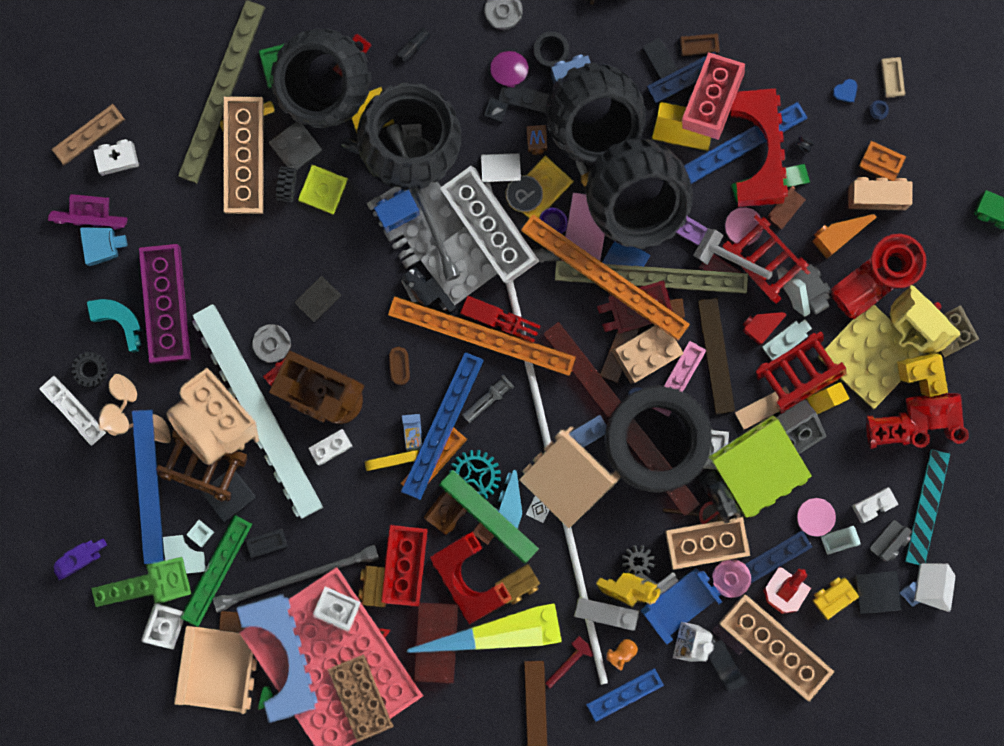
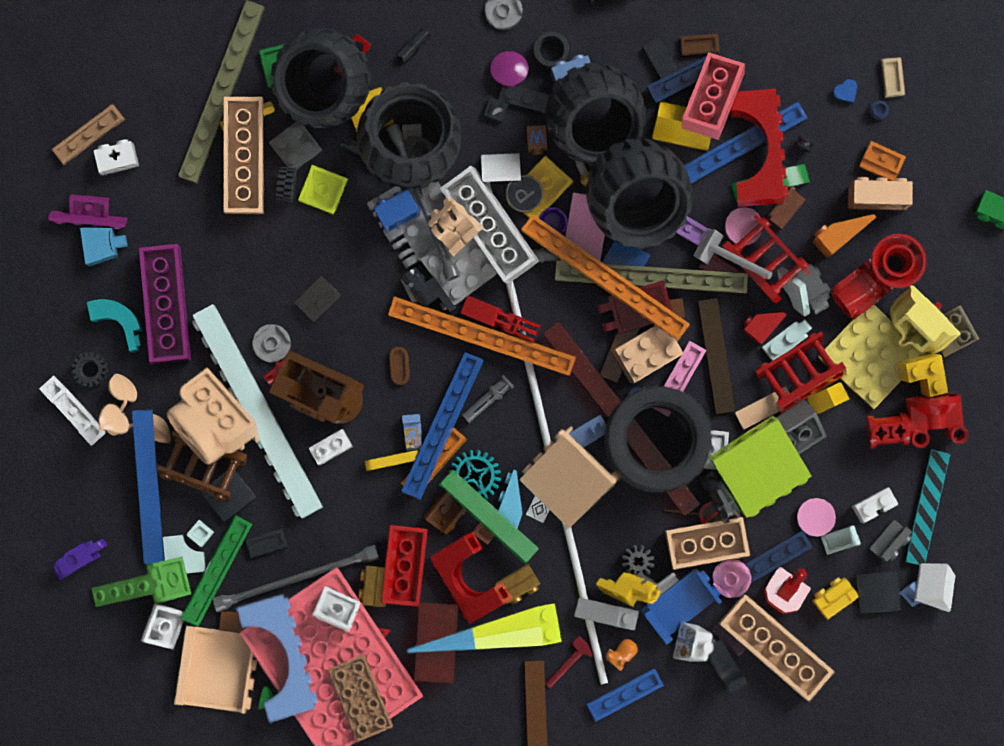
none -> light nougat hips [428,197,483,257]

